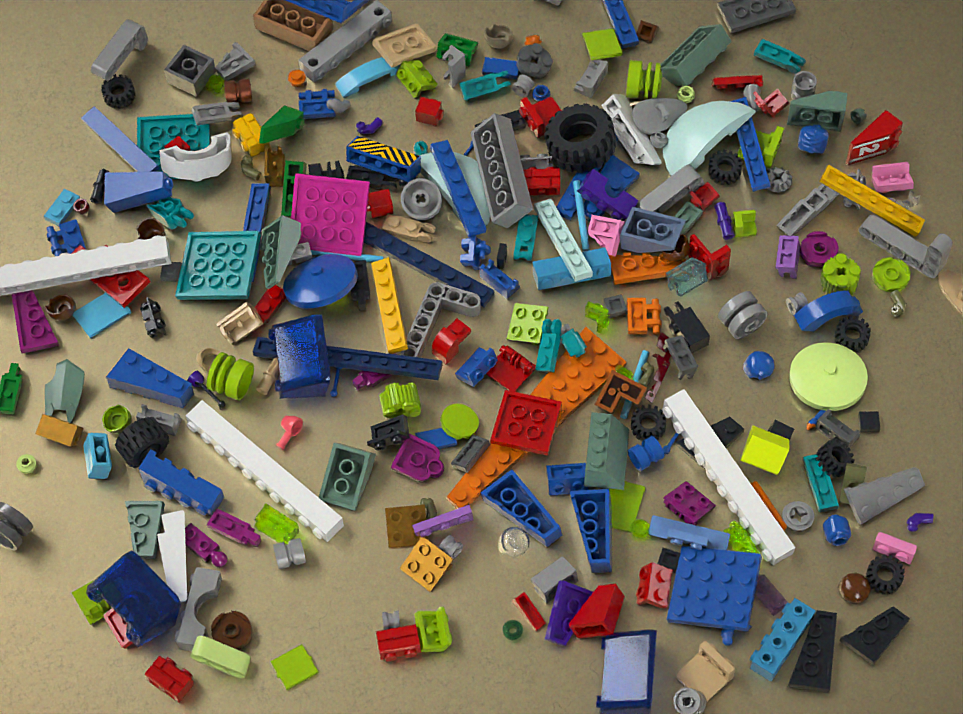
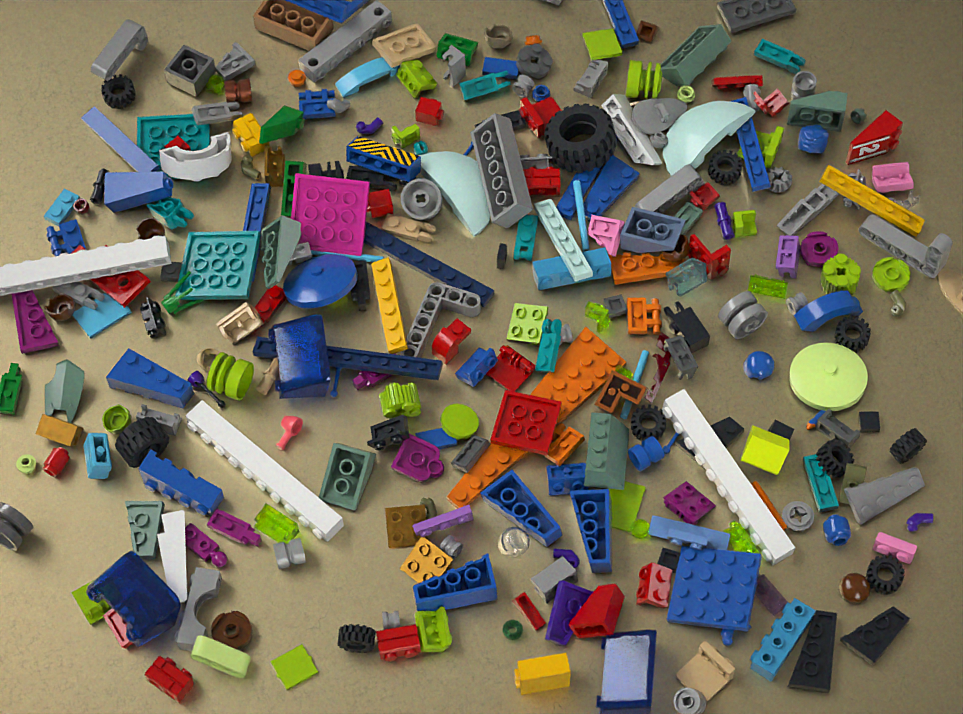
blue plate [430,140,487,237] -> none
blue hips [460,235,491,270] -> none
blue hinge [480,259,520,299] -> none
teal brick [560,328,587,358] -> none
dark purple arch [577,169,639,221] -> none
olive arm [638,362,655,387] -> none
none -> red brick [43,447,70,477]
none -> light grey hinge [52,281,105,310]
none -> green plant [161,271,205,314]
none -> black tyre [338,624,376,653]
none -> lime bracket [391,123,420,149]
none -> blue wedge [413,553,497,611]
none -> yellow brick [514,652,571,695]
none -> orange plate [545,423,585,466]
none -> dark purple arm [553,548,580,568]
none -> clear neon green hinge [748,274,788,299]
none -> black tyre [889,428,927,464]

